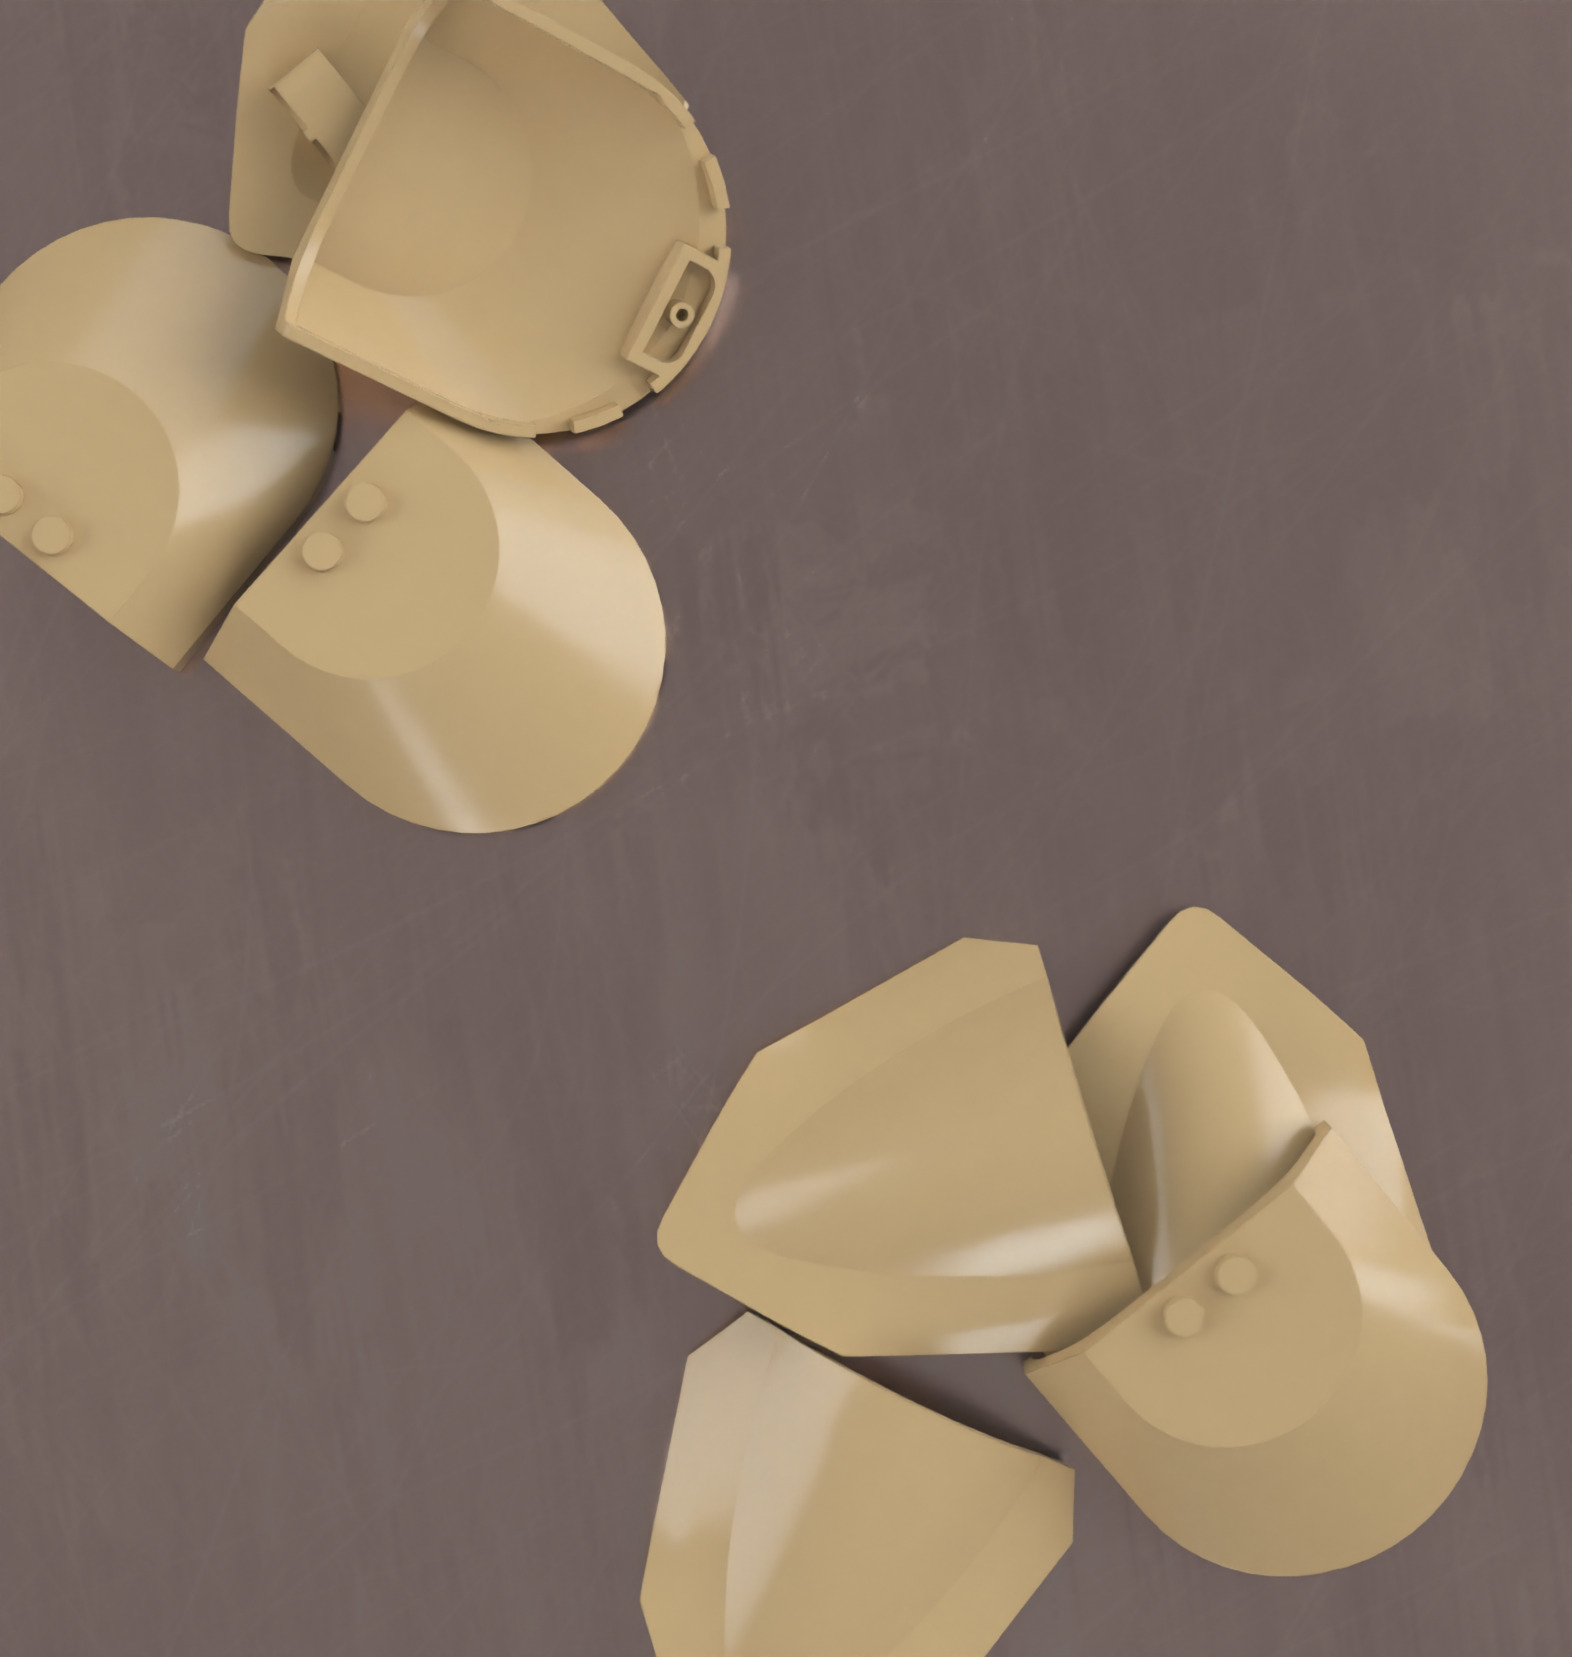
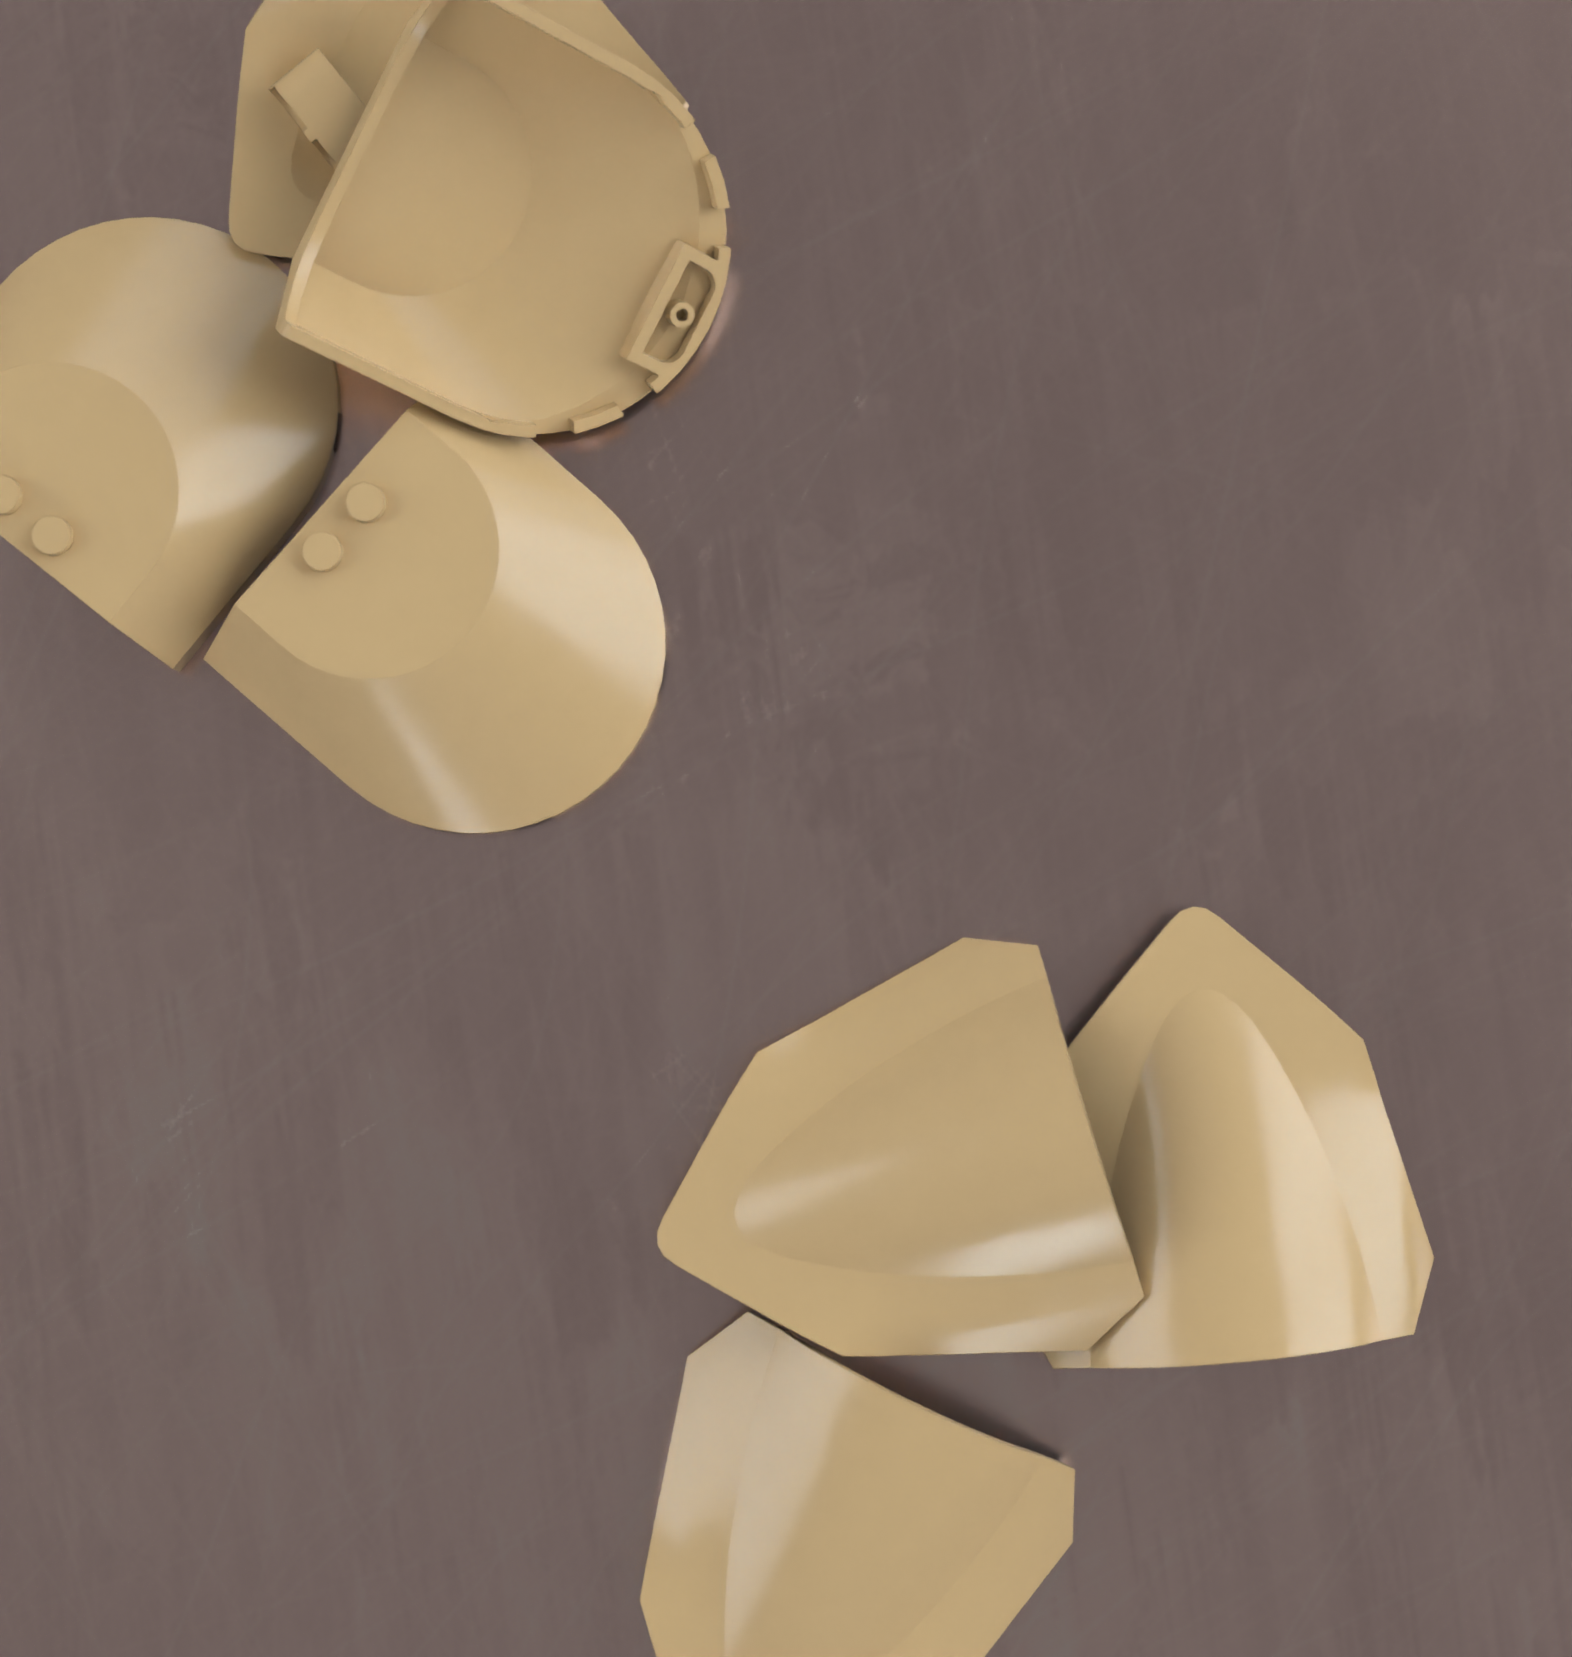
tan windscreen [1021,1120,1488,1577] -> none

